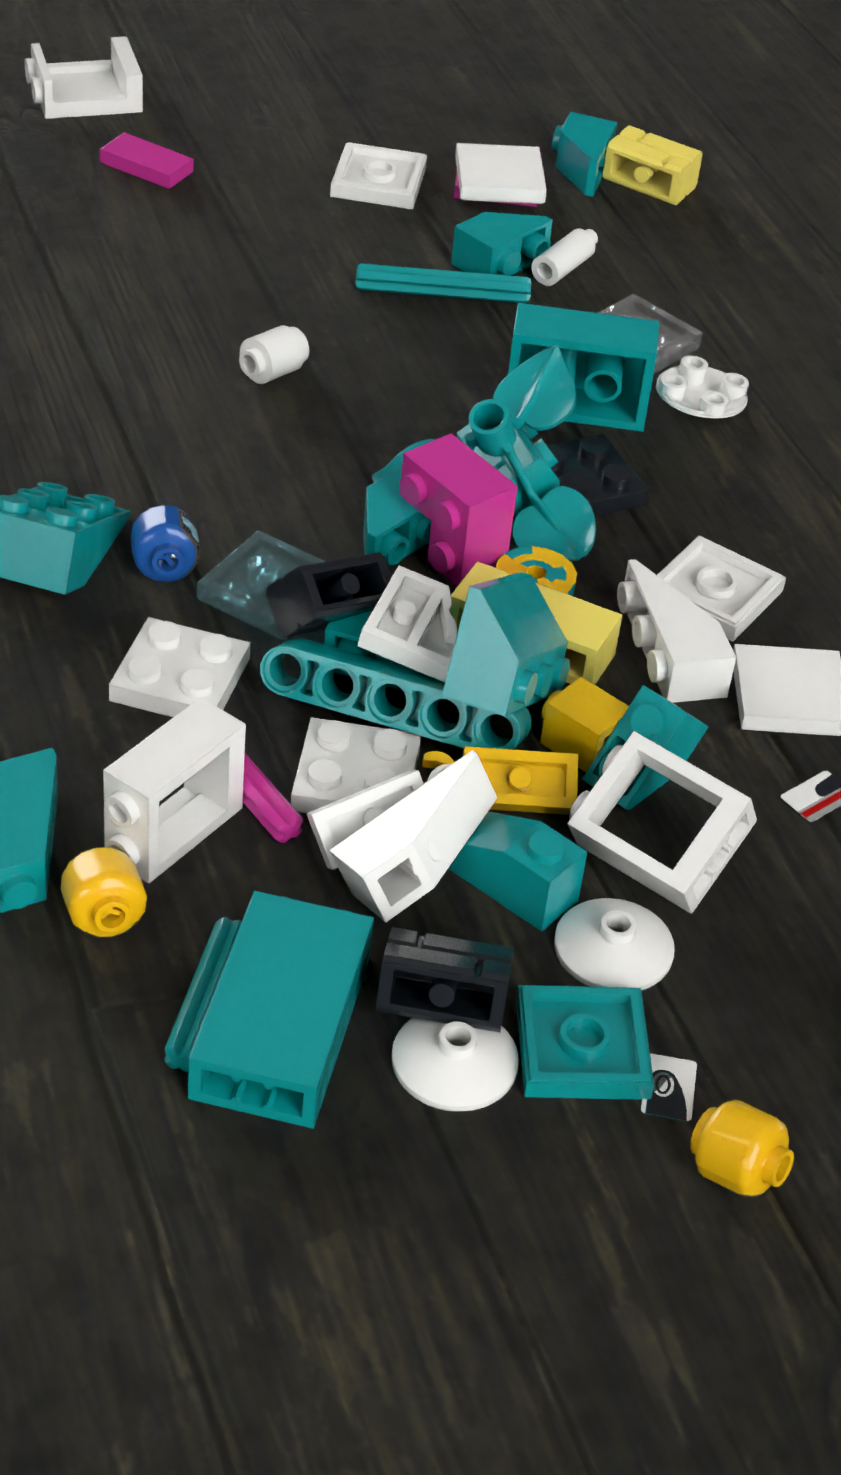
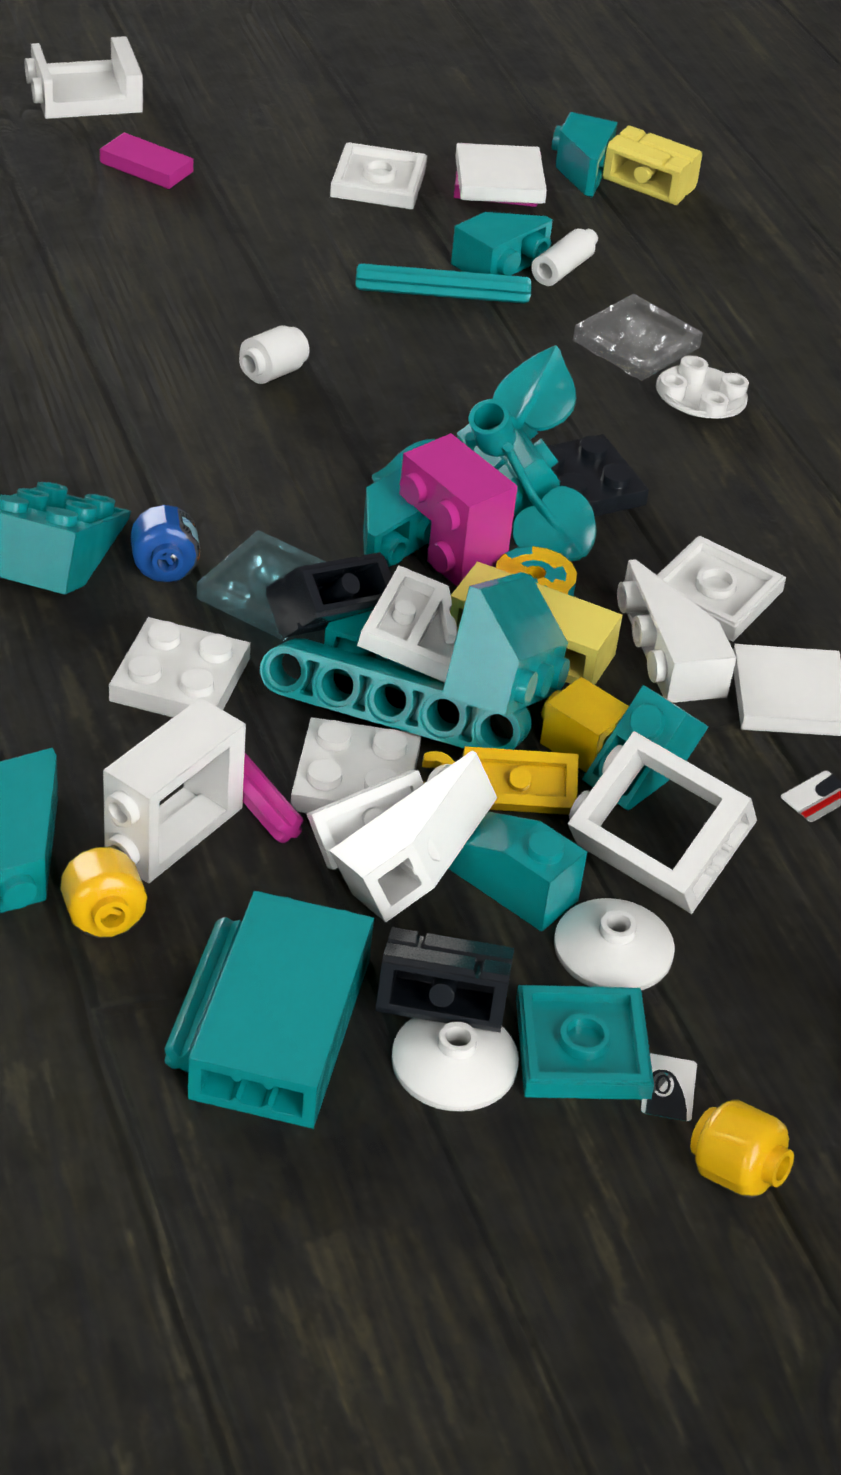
teal brick [508,303,660,432] -> none

